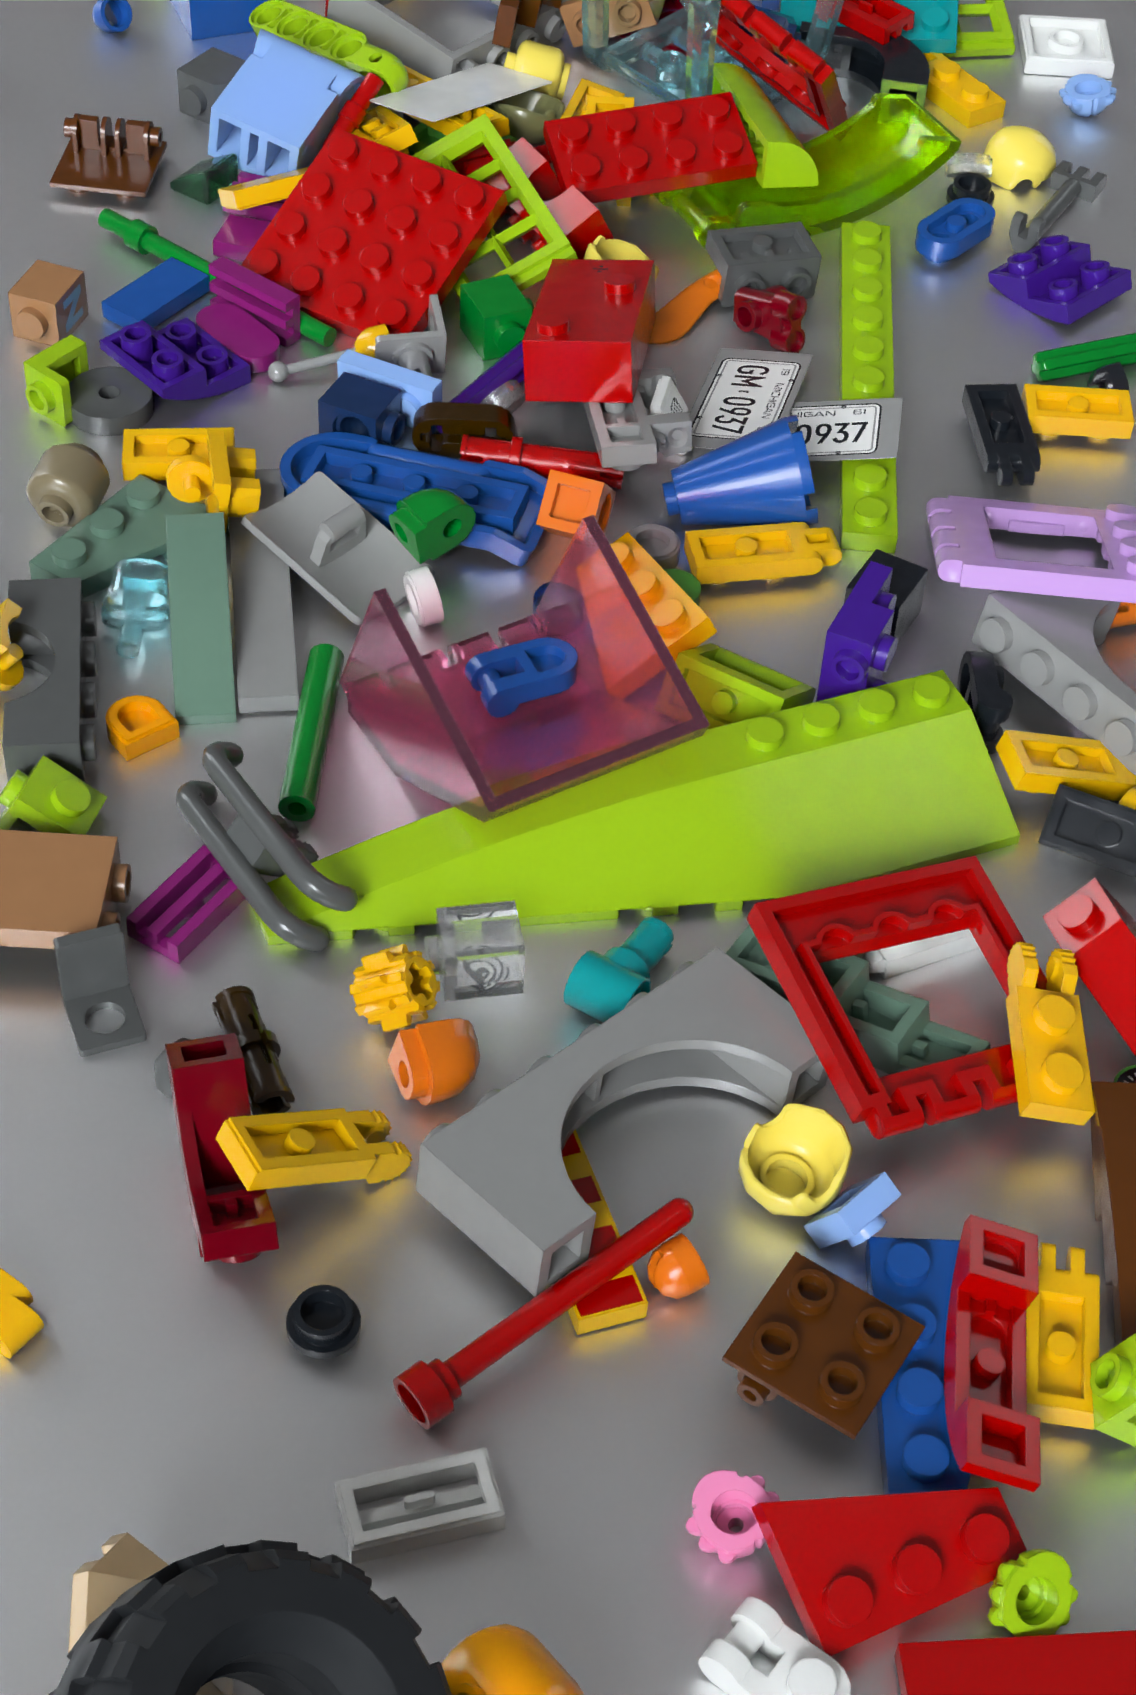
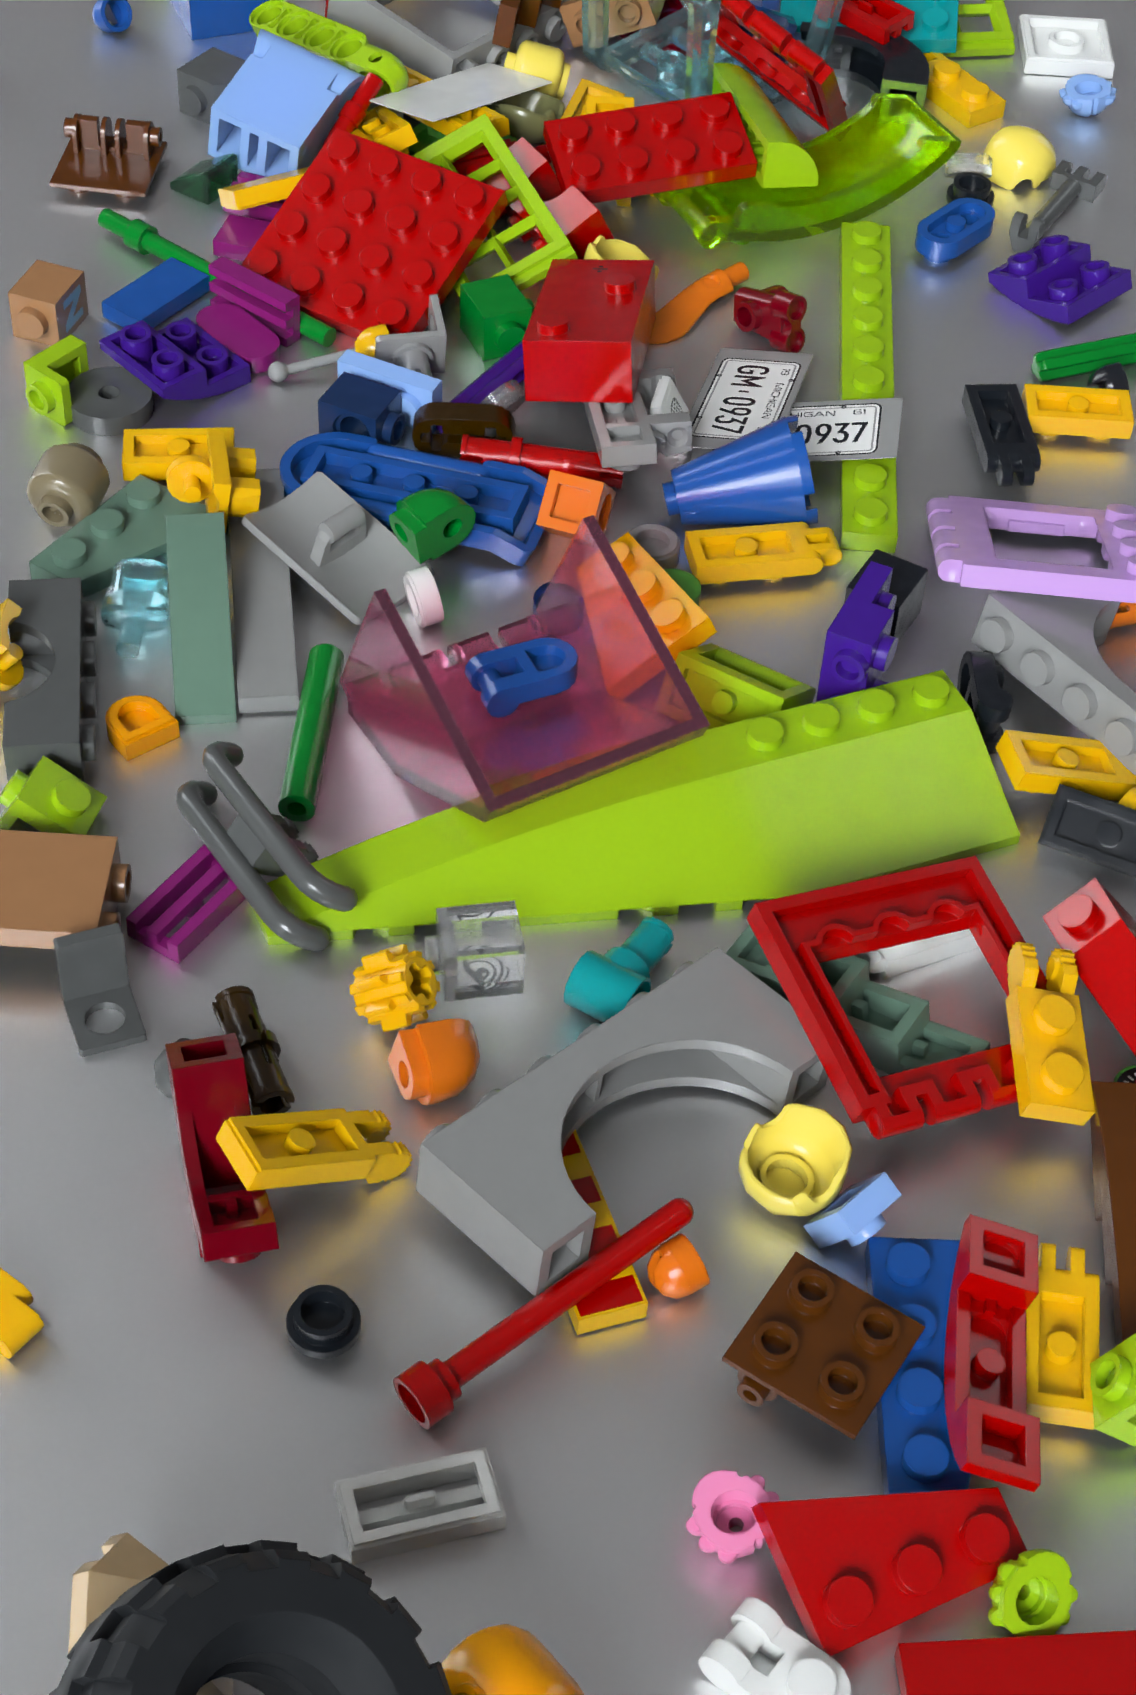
dark grey bracket [705,222,822,307] -> none

